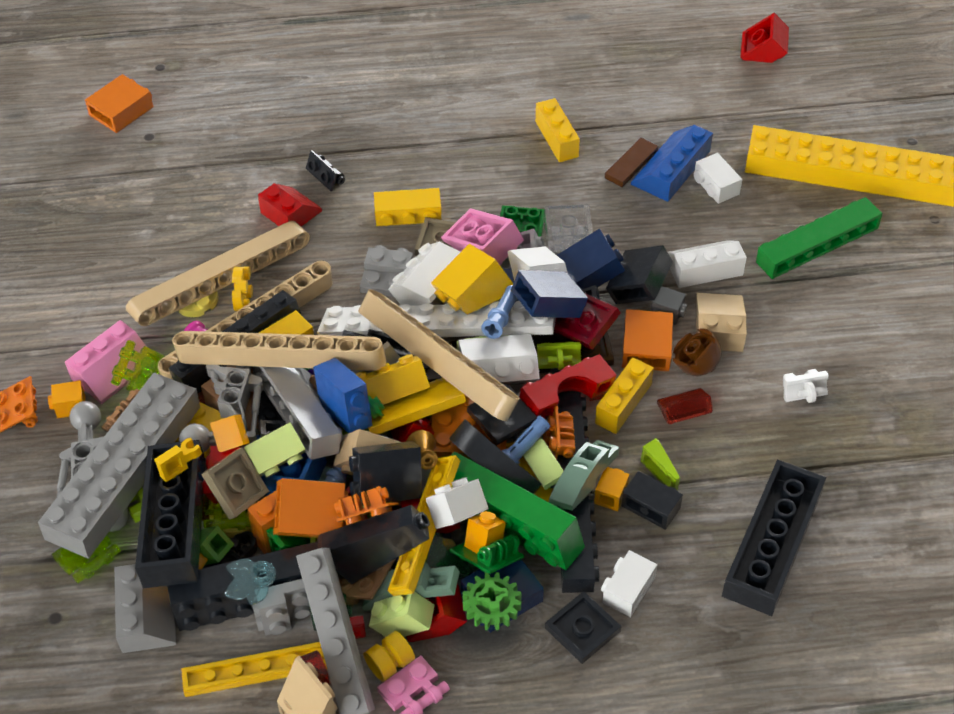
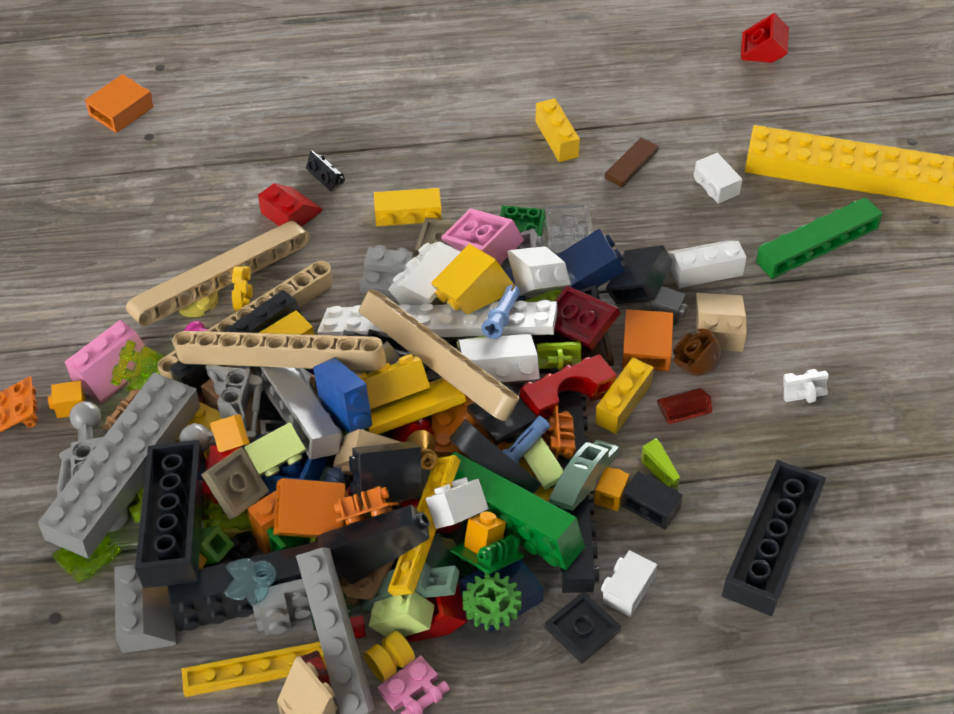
yellow plate [154,438,202,482] -> none
green plate [368,395,385,419] -> none
dark blue brick [511,270,588,318] -> none
blue slope [631,125,713,202] -> none

